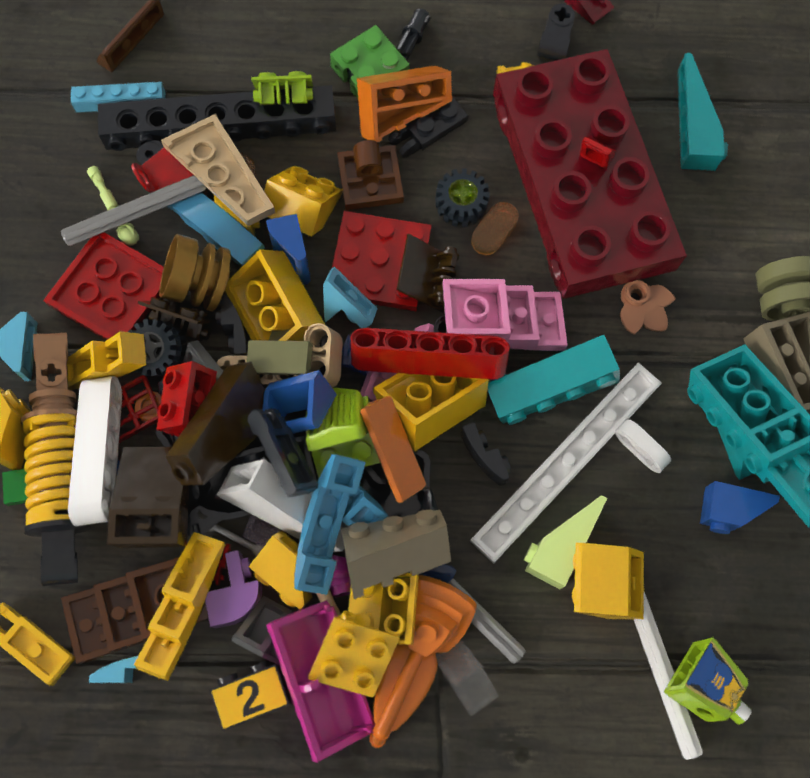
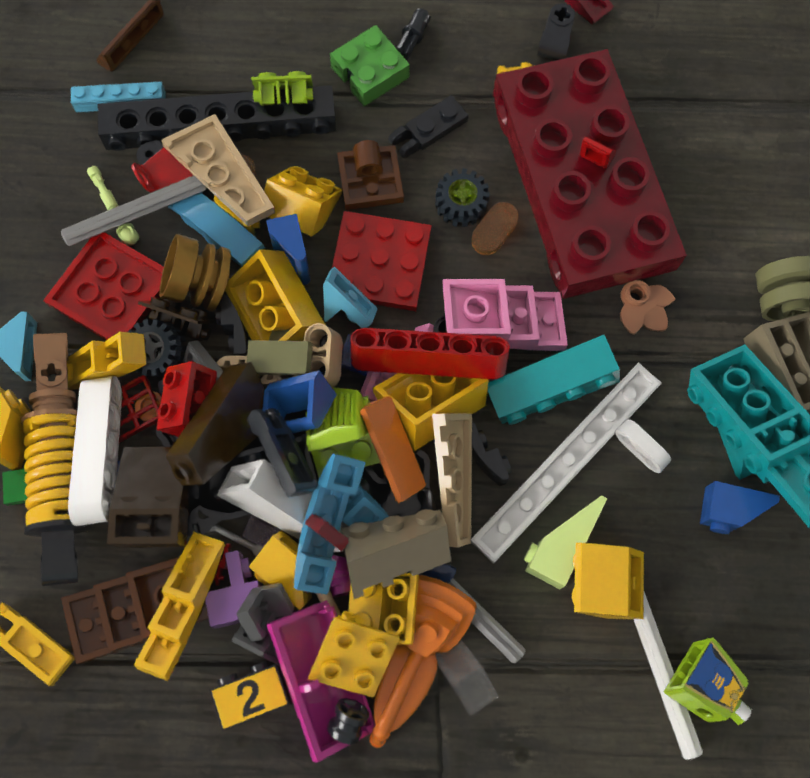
medium azure slope [89,656,138,683] -> none
orange wedge [357,66,452,143] -> none
dark brown hinge [396,234,459,313] -> none
teal slope [678,53,728,171] -> none
none -> dark grey bracket [236,583,294,642]
none -> dark red tile [304,514,349,551]
none -> black wheel [327,698,370,744]
none -> tan wing [432,413,472,547]

